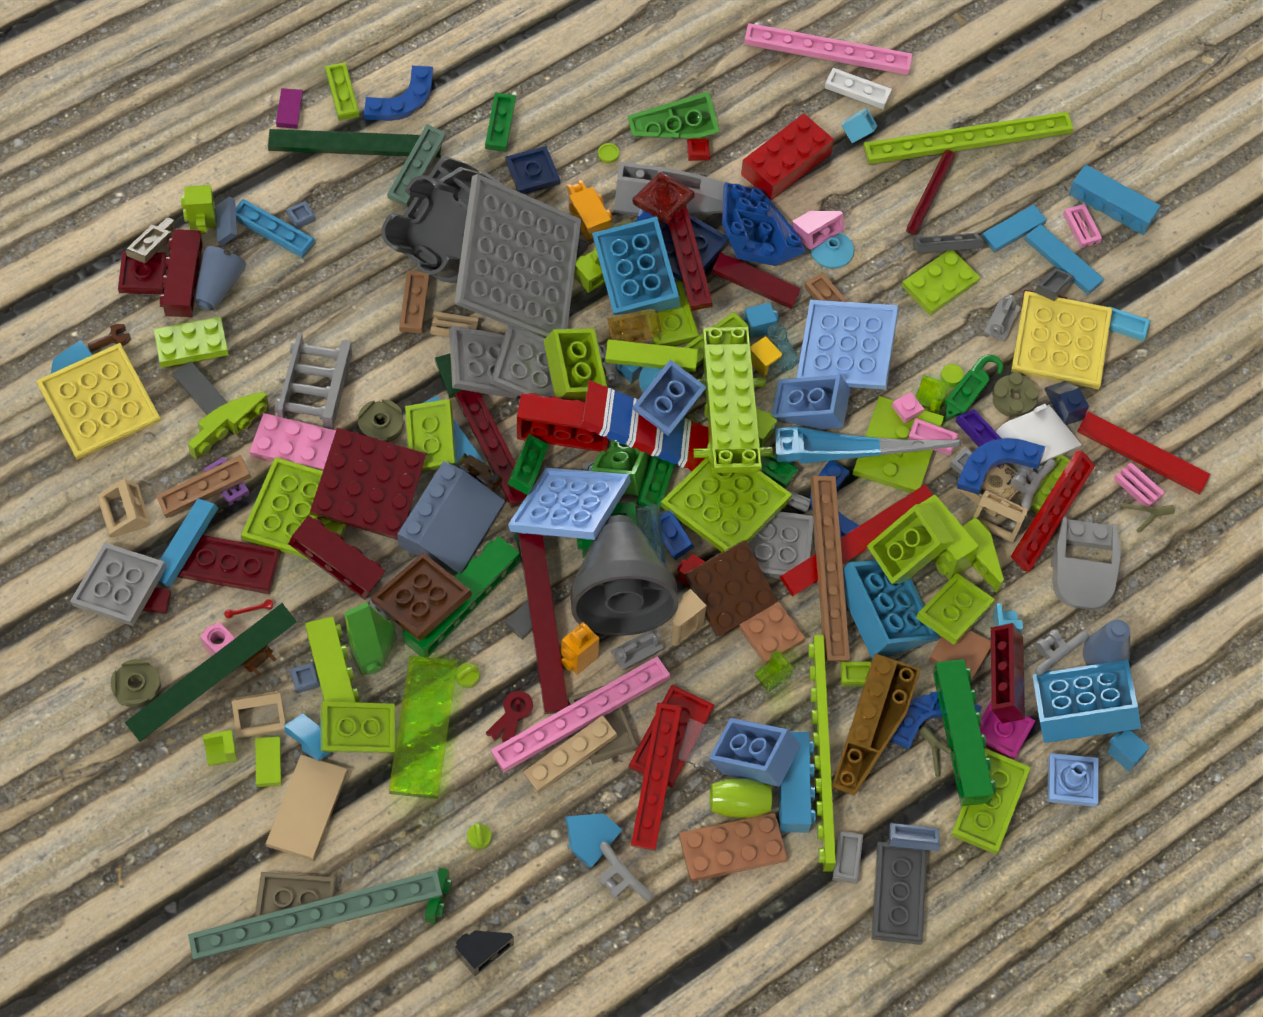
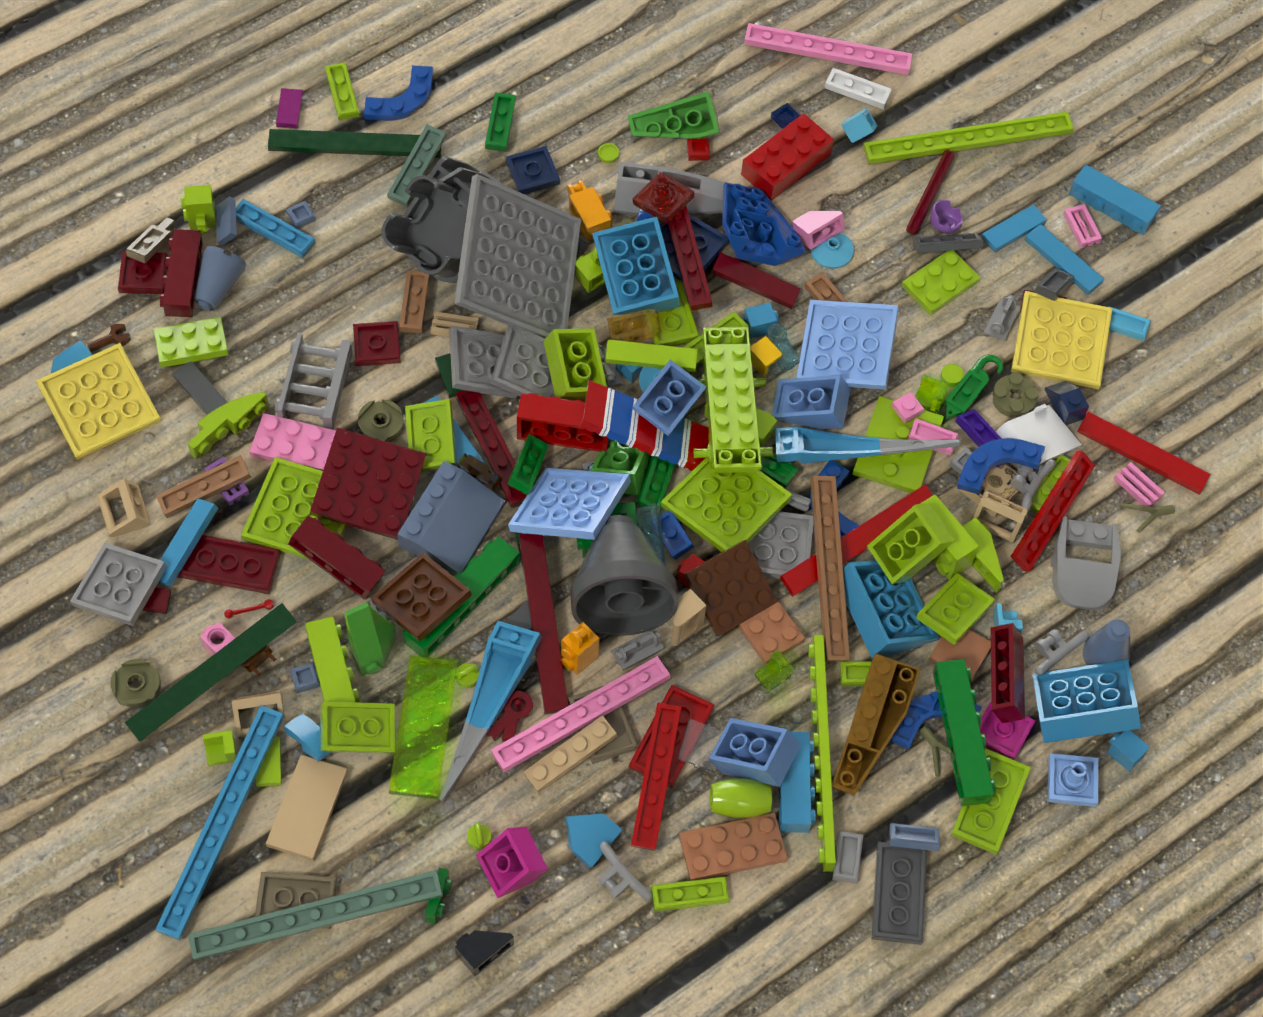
none -> dark azure plate [155,706,284,941]
none -> dark red tile [353,321,401,366]
none -> dark azure plate [440,621,542,803]
none -> dark pink slope [476,827,548,898]
none -> lime tile [651,877,729,912]
none -> clear blue tile [771,103,800,129]
none -> medium lavender hair [930,200,963,234]

